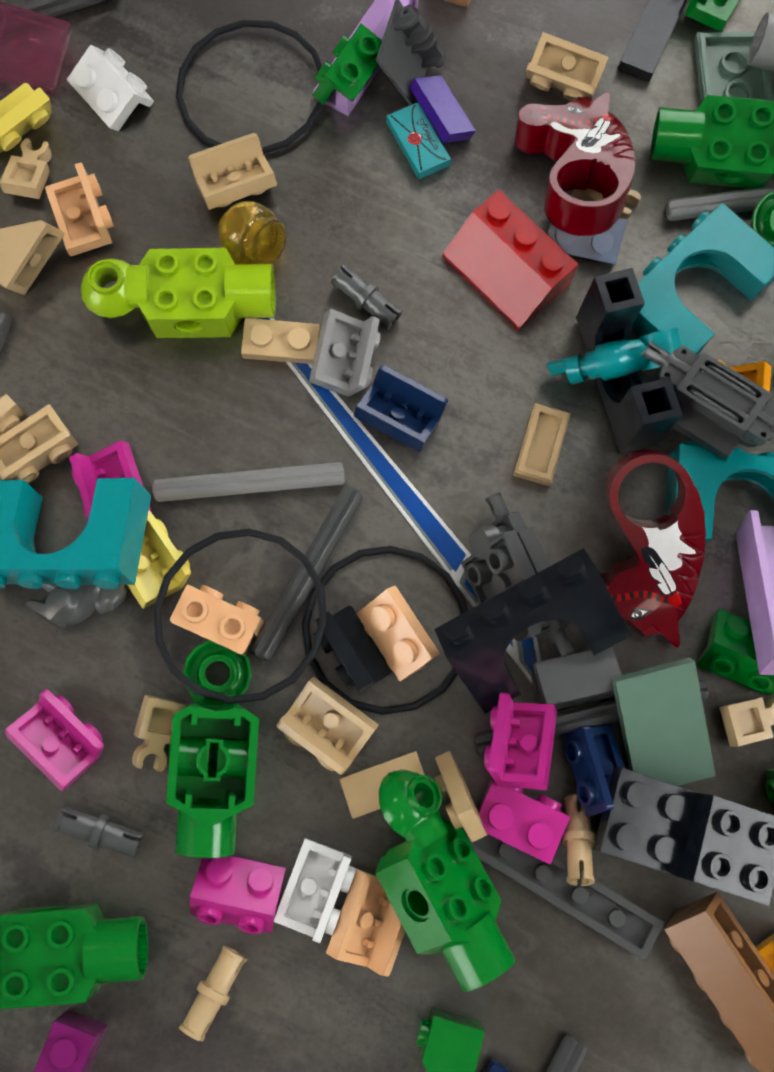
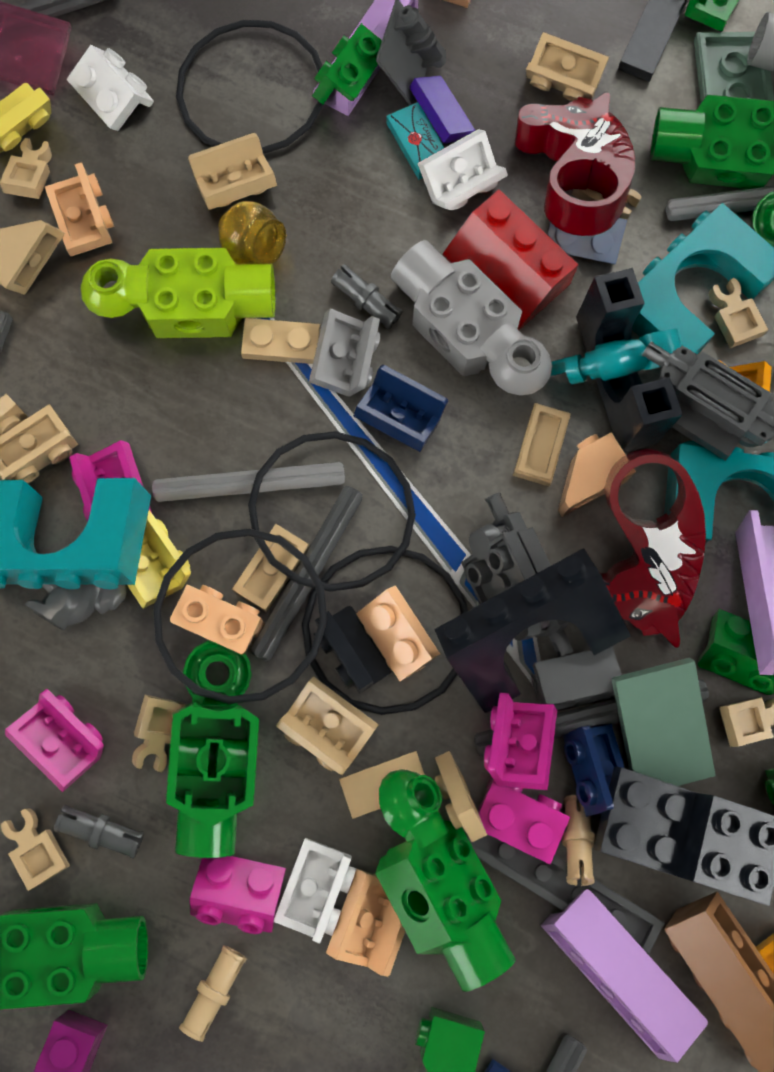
none -> tan plate [1,808,70,891]
none -> tan plate [232,524,309,613]
none -> black piece [248,431,416,592]
none -> light grey brick [391,240,552,396]
none -> white bracket [418,129,508,210]
none -> lavender panel [540,889,708,1063]
none -> light nougat slope [558,432,636,517]
none -> tan plate [709,278,768,349]

